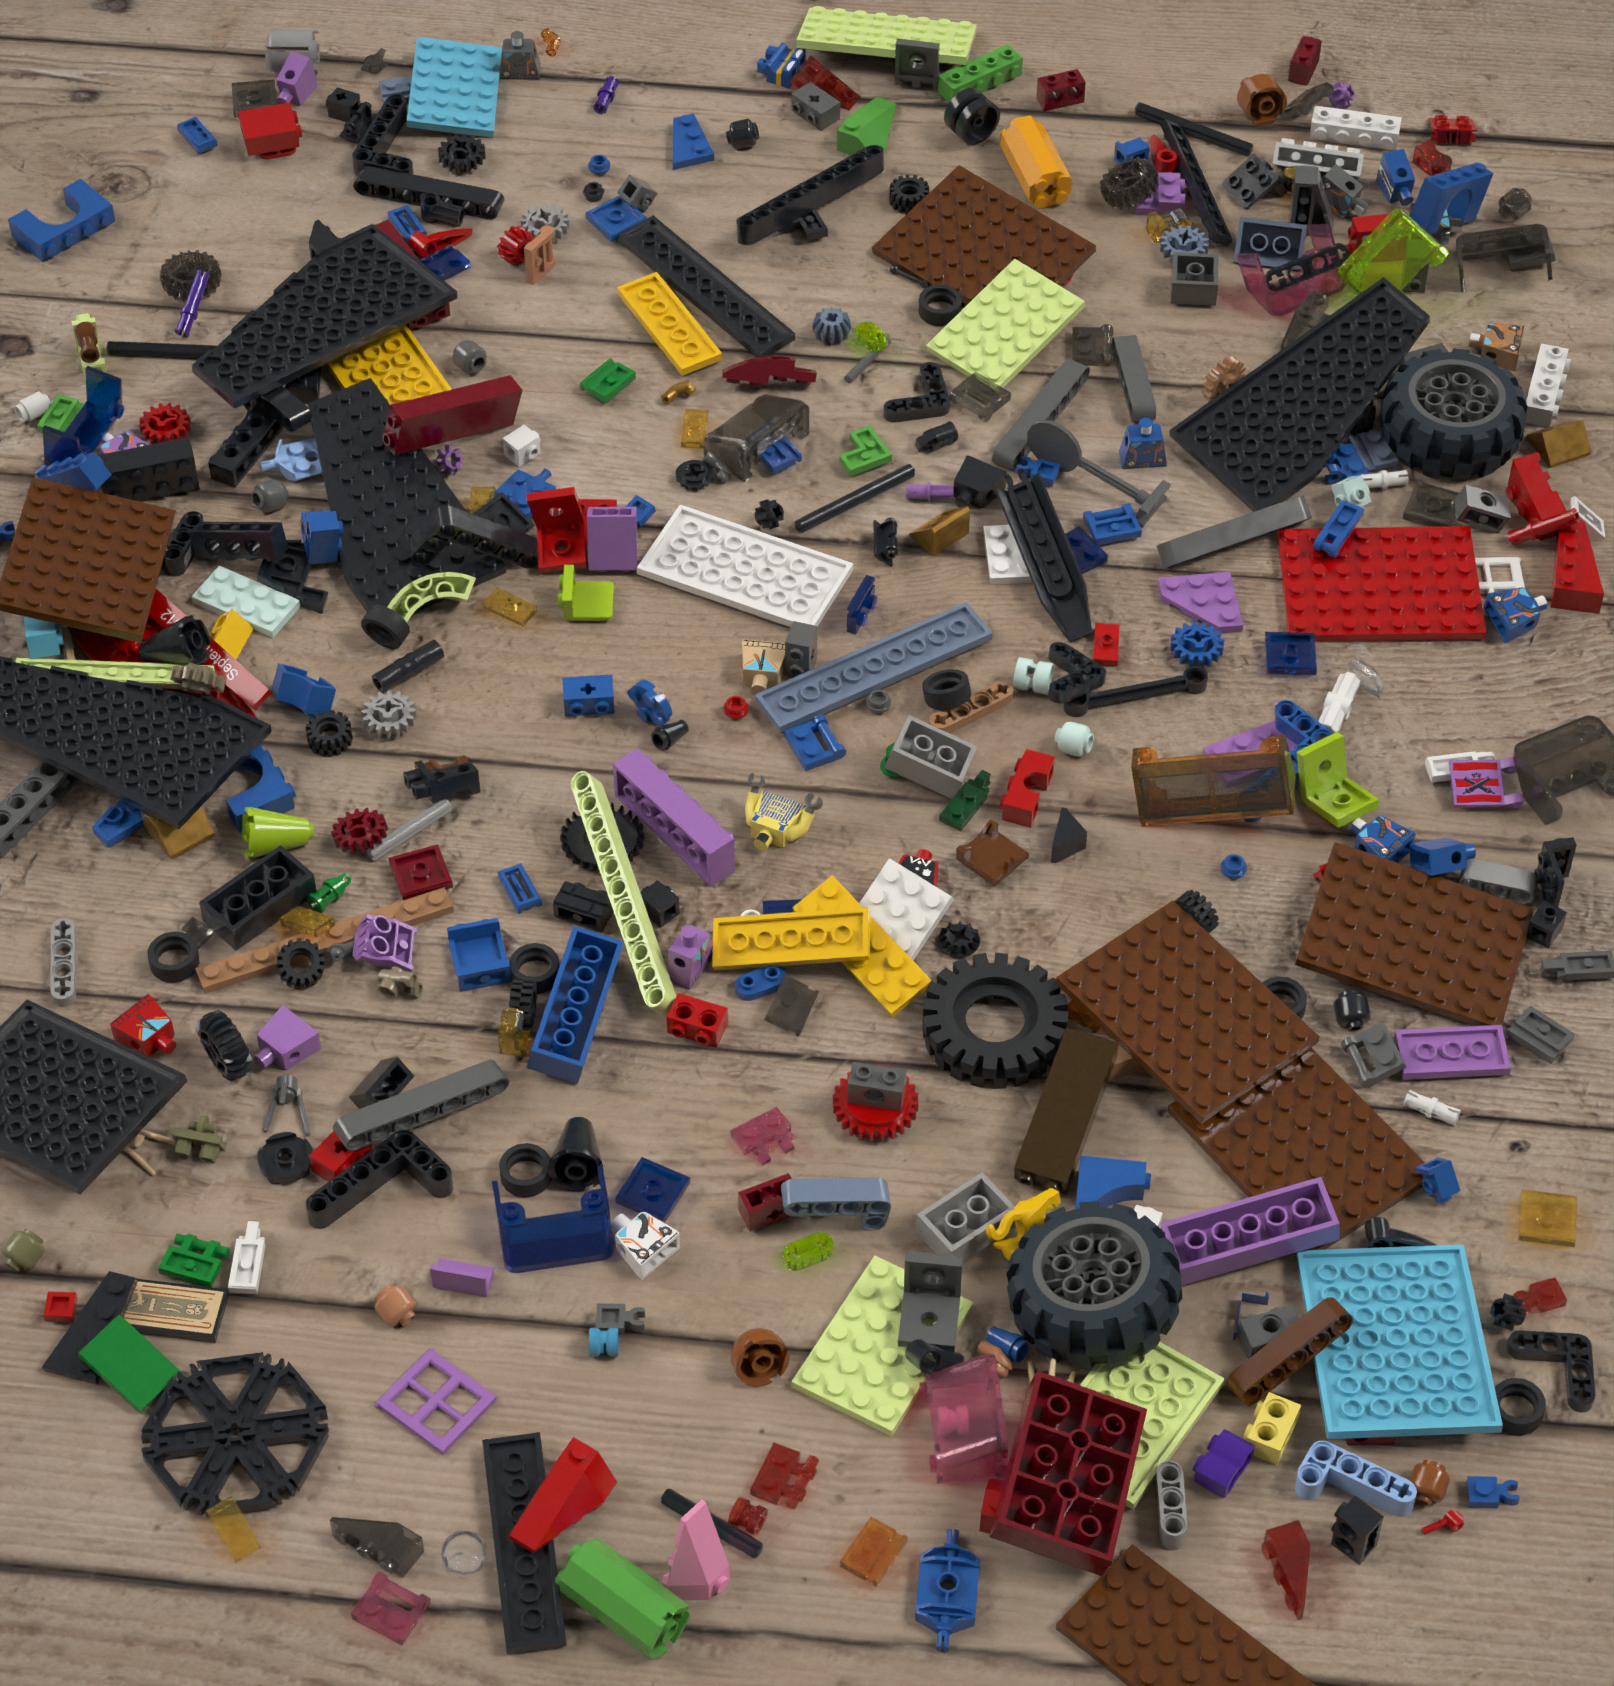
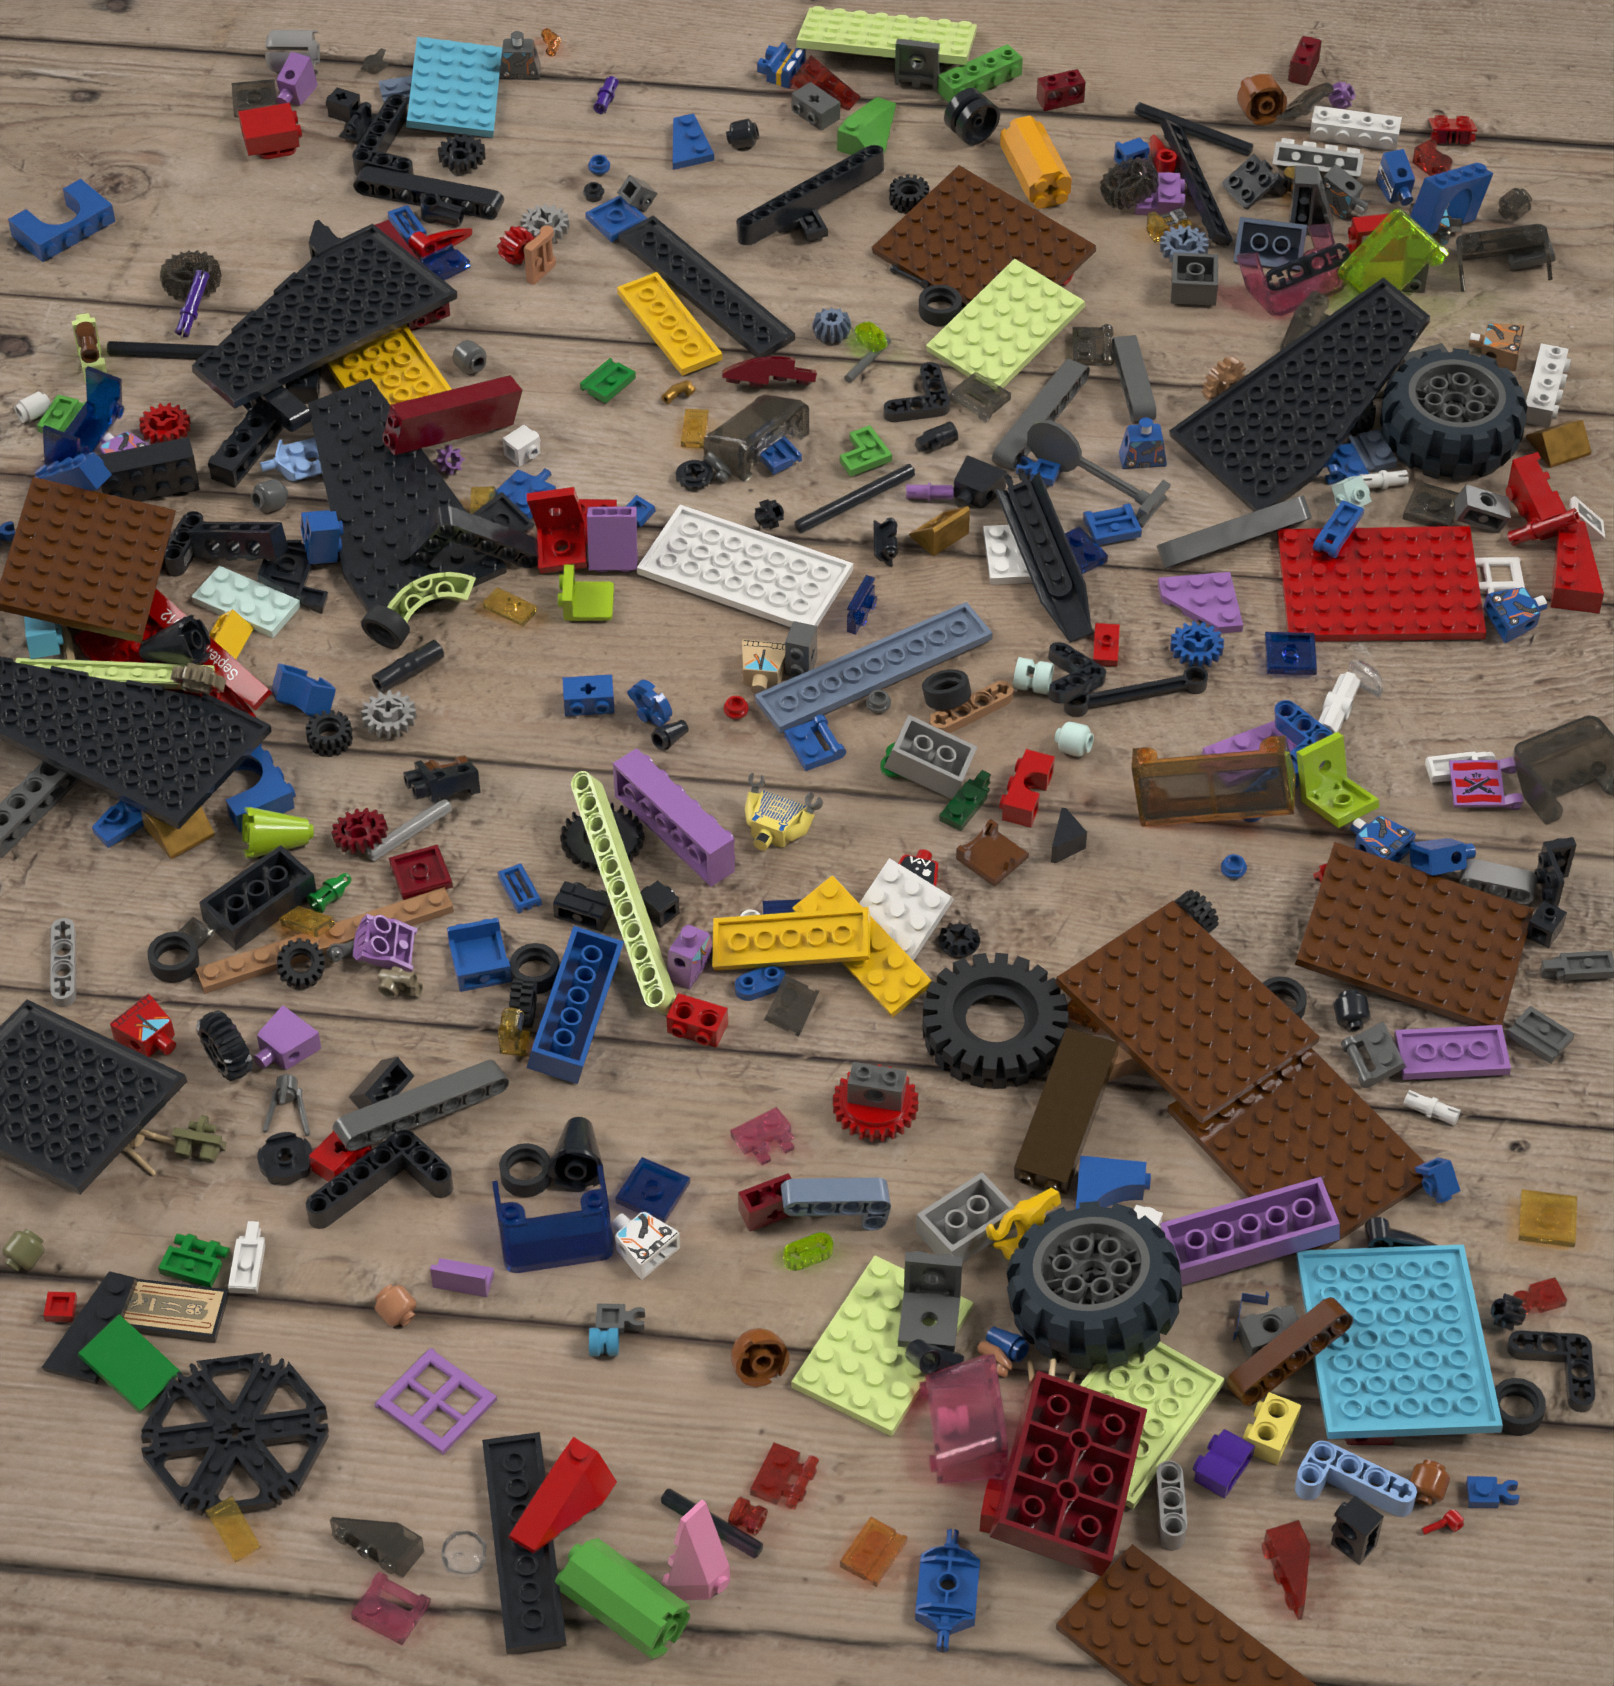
blue plate [177,117,218,154] -> none

